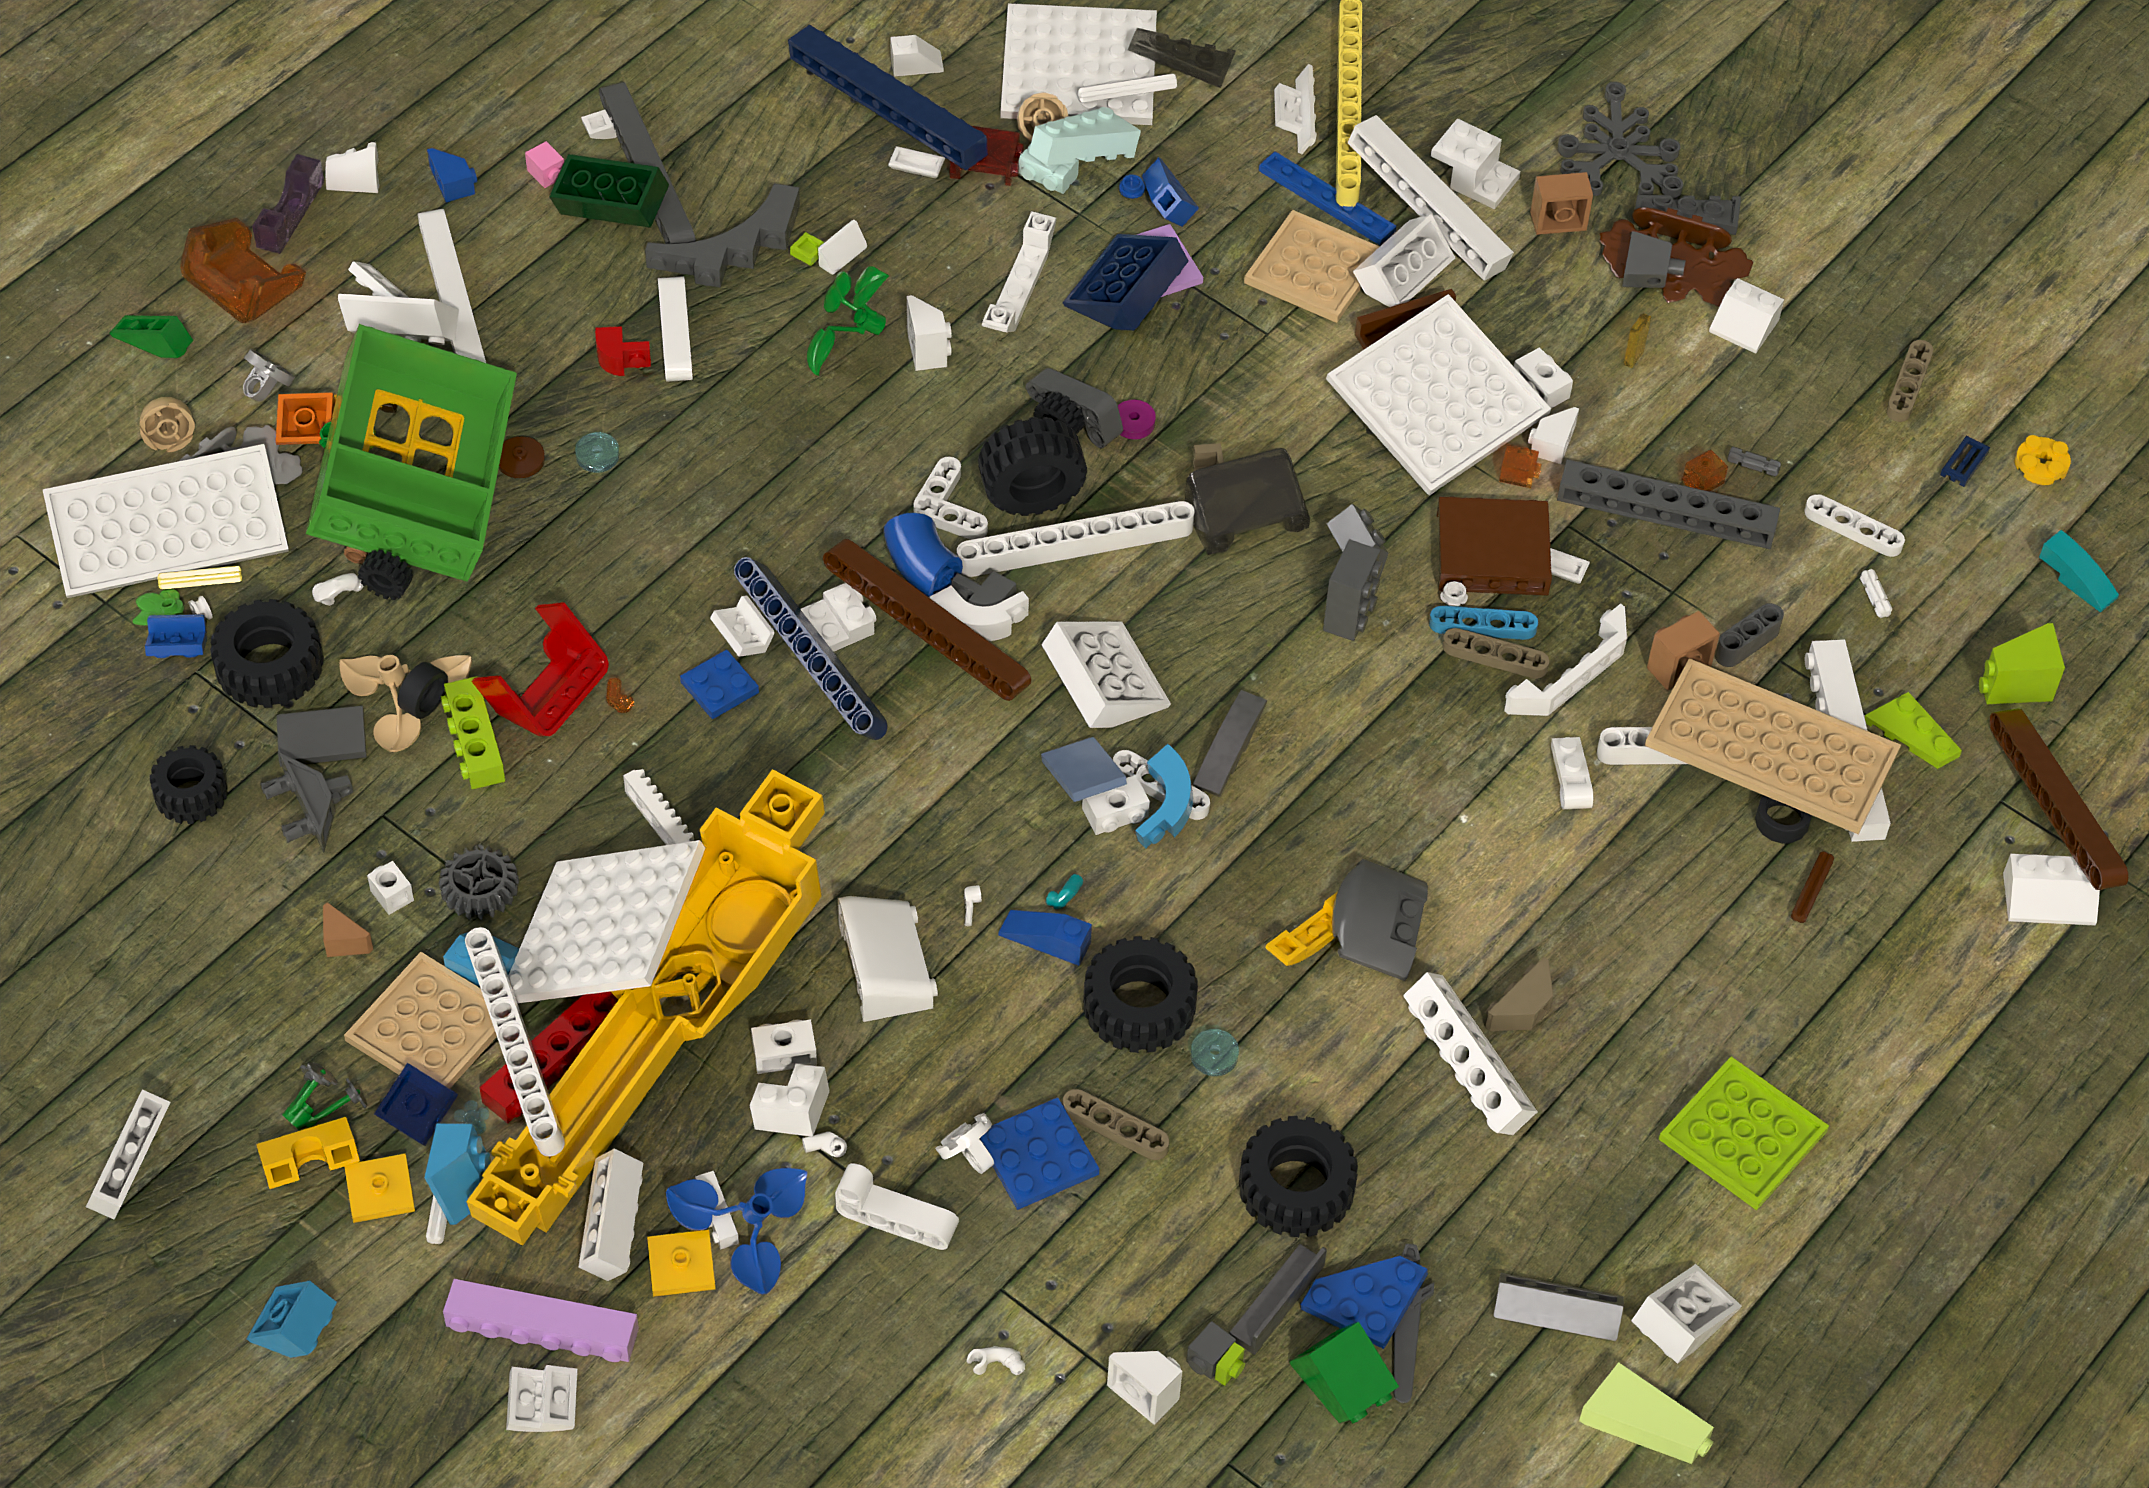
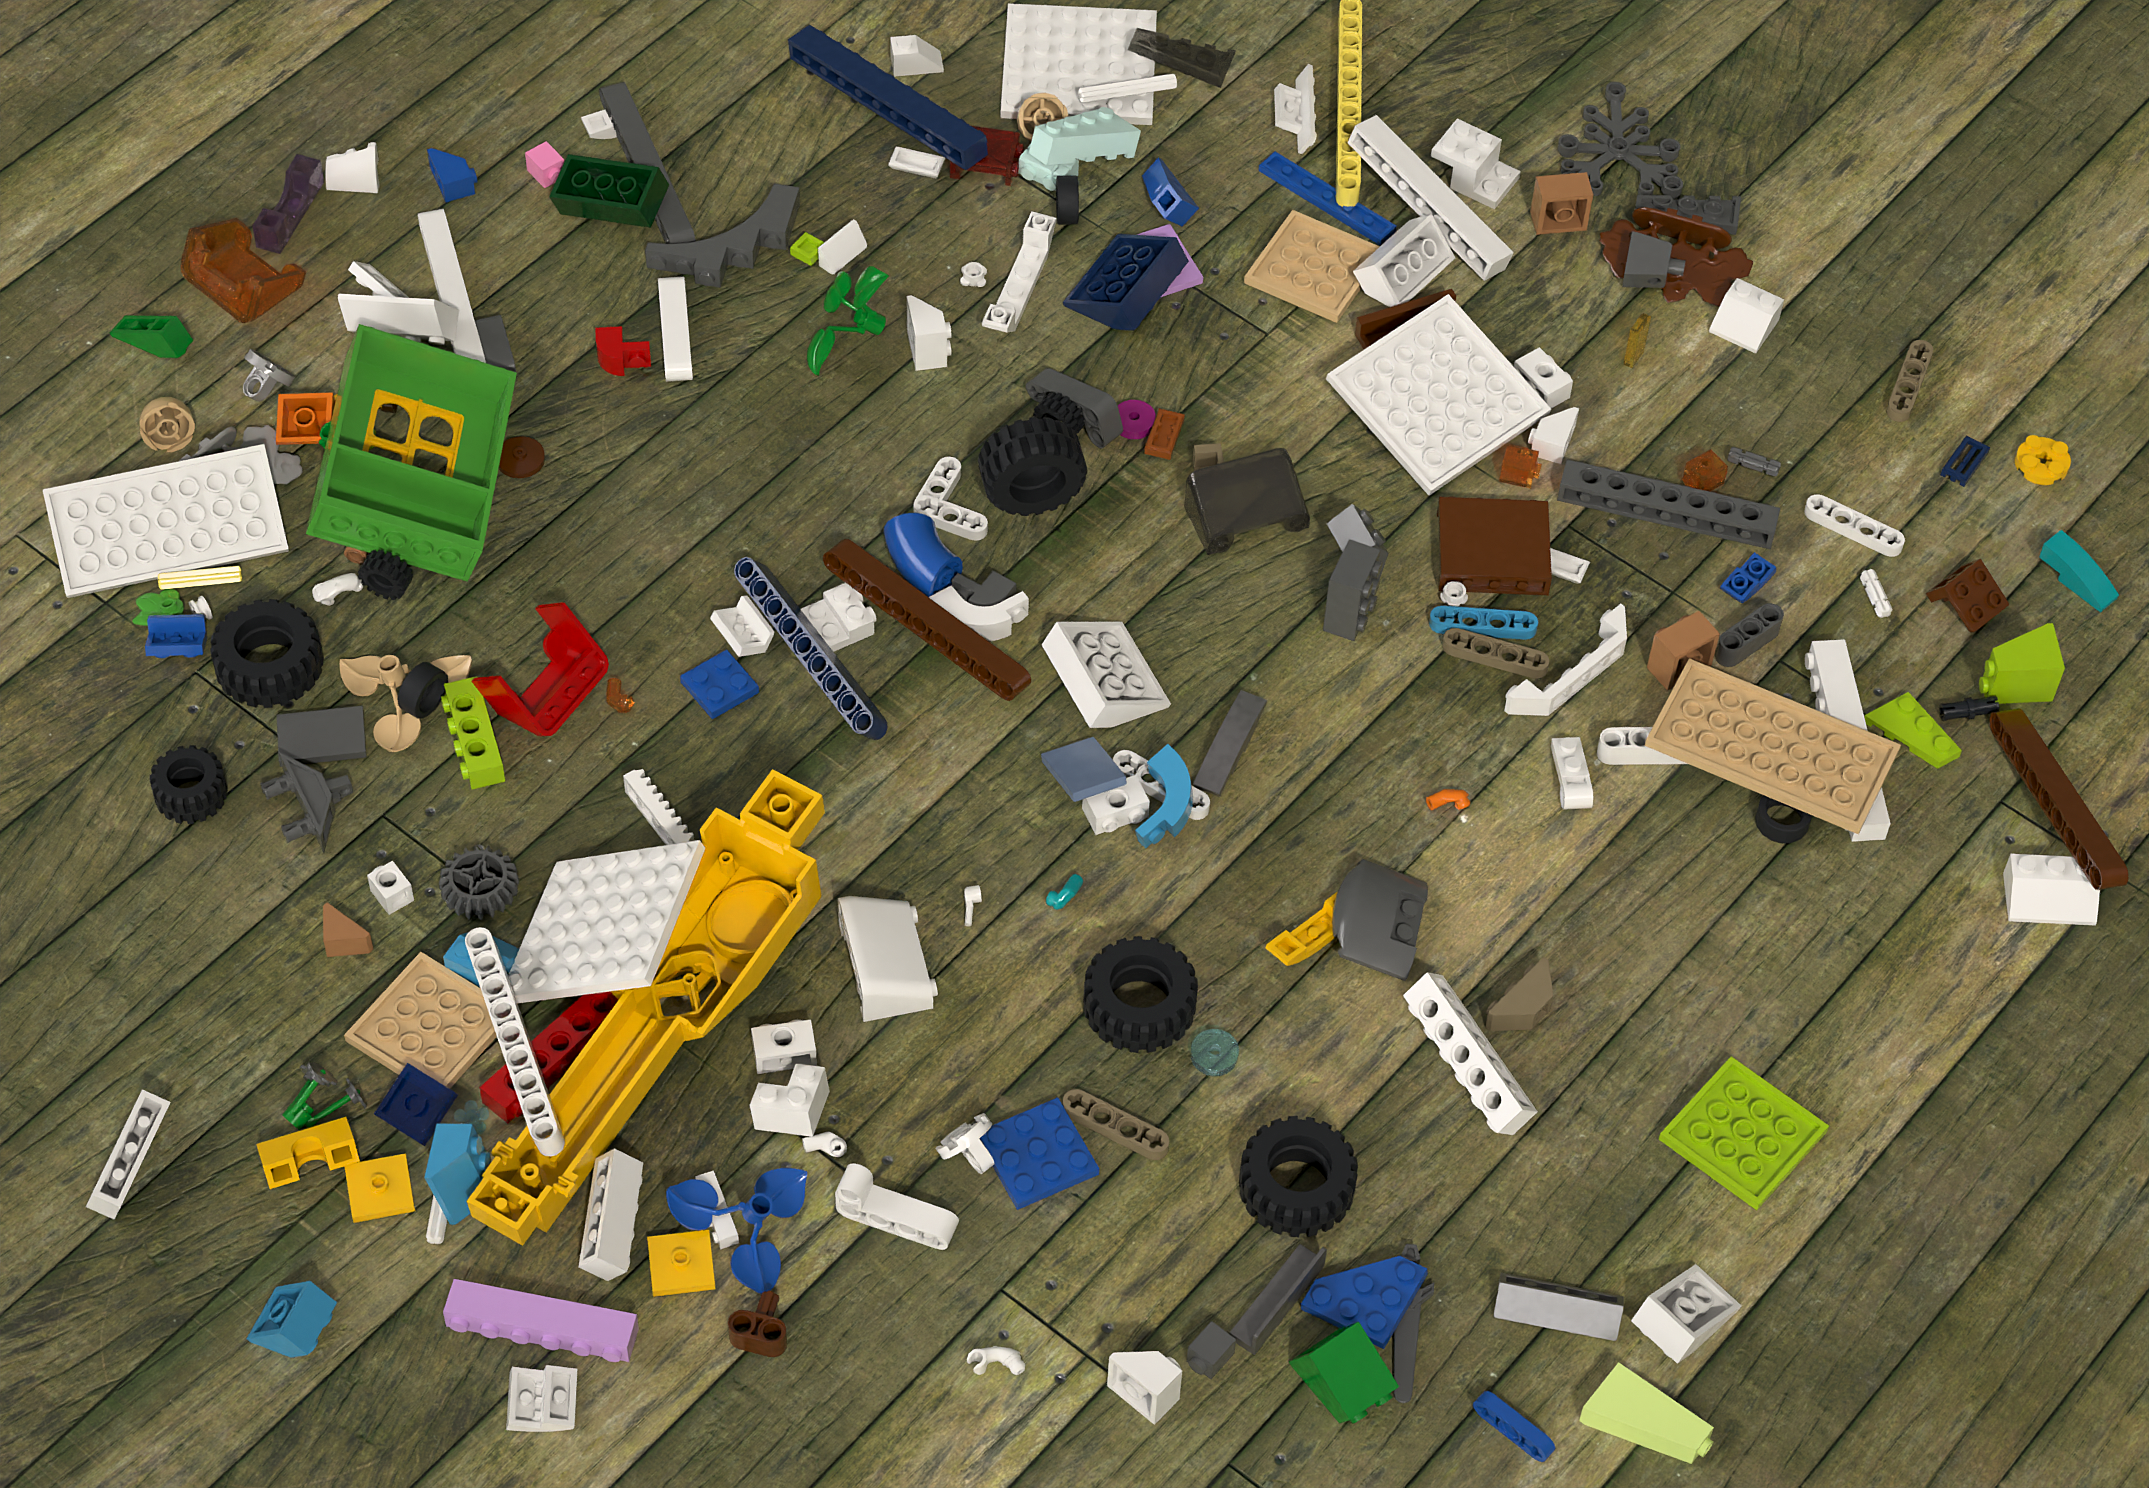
clear light blue piece [575,432,619,473] -> none
white beam [957,501,1194,577] -> none
blue slope [999,910,1092,966] -> none
blue plate [1119,175,1145,199] -> none
lime plate [1215,1342,1245,1386] -> none
reddish brown axle [1791,851,1834,923] -> none
none -> dark grey beam [475,315,517,377]
none -> reddish brown beam [728,1290,787,1357]
none -> white plate [960,262,987,287]
none -> black tyre [1056,175,1079,225]
none -> dark orange plate [1144,408,1185,460]
none -> orange arm [1426,789,1470,810]
none -> blue beam [1473,1391,1556,1462]
none -> blue slope [1720,552,1776,603]
none -> reddish brown bracket [1926,558,2009,633]
none -> black pin [1939,695,2000,721]

